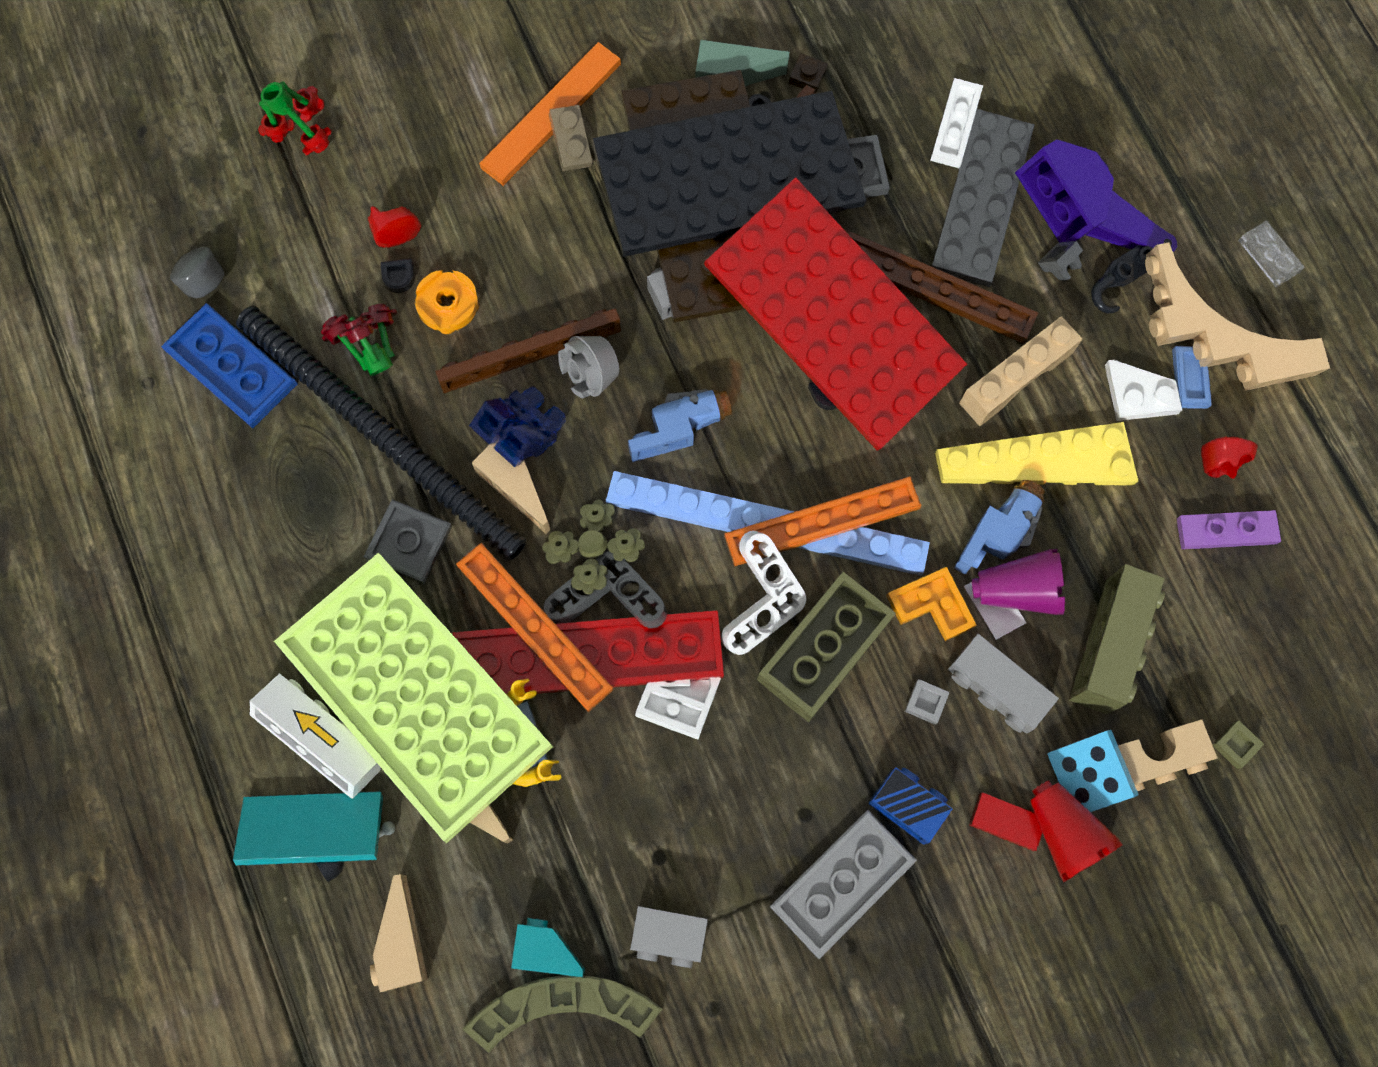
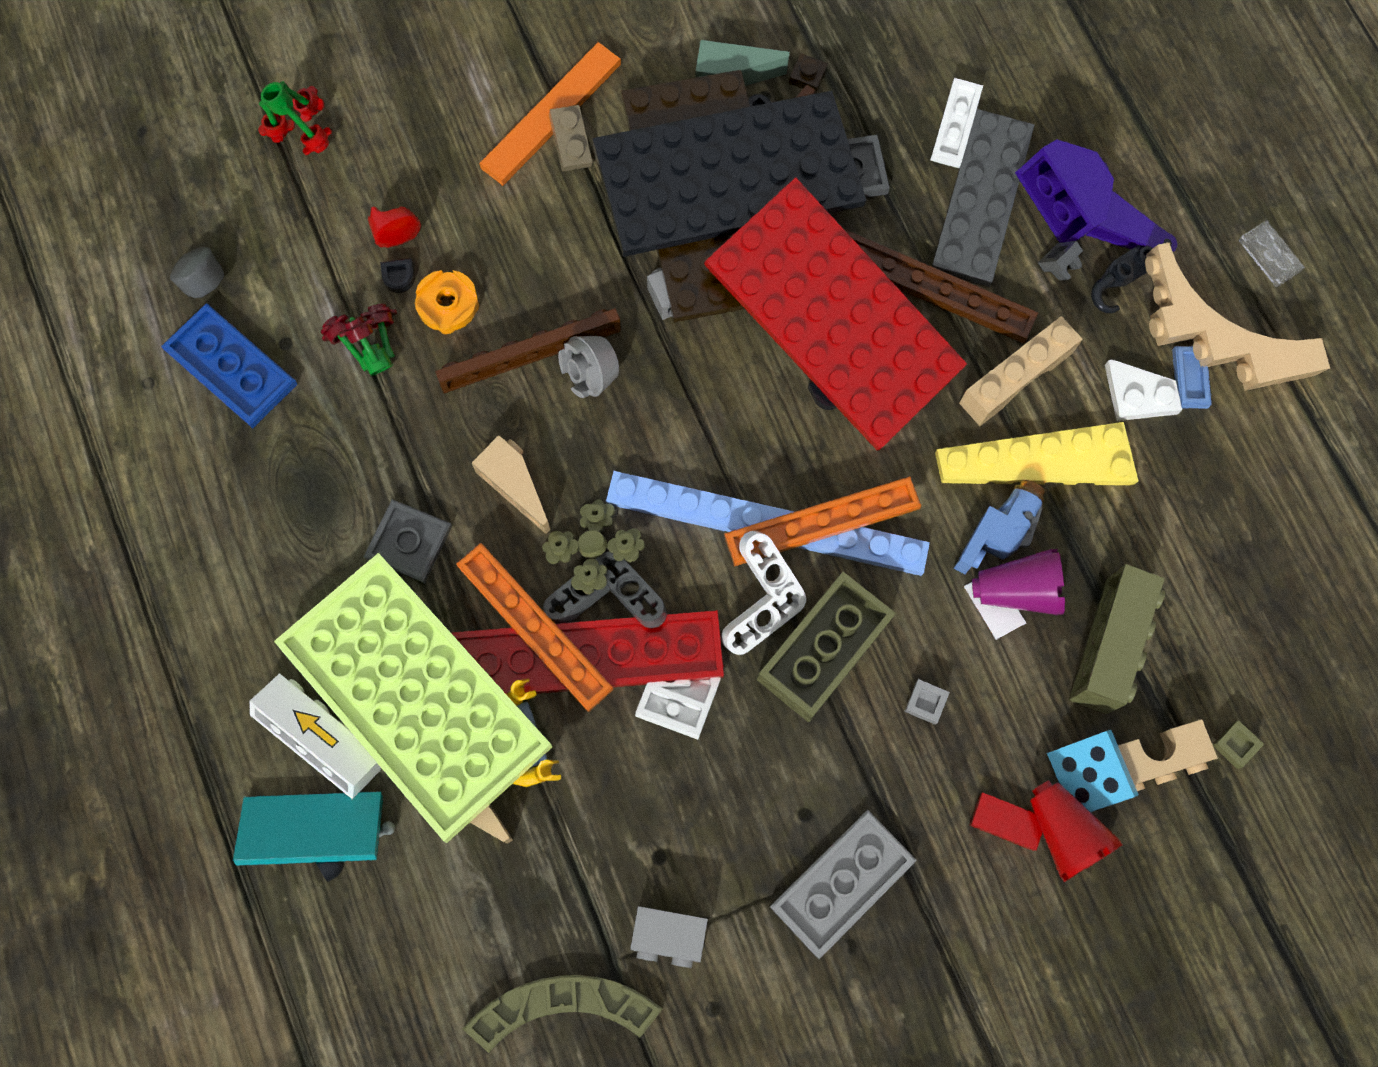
black piece [236,305,526,561] -> none
tan slope [370,874,428,992] -> none
clear blue hips [469,386,566,467] -> none
teal slope [511,918,585,977] -> none
medium blue plate [628,389,732,462] -> none
brick [868,767,952,845] -> none
light orange plate [886,567,977,641] -> none
light grey brick [947,634,1059,734] -> none
medium lavender plate [1177,510,1281,549] -> none
red hair [1201,437,1258,479] -> none

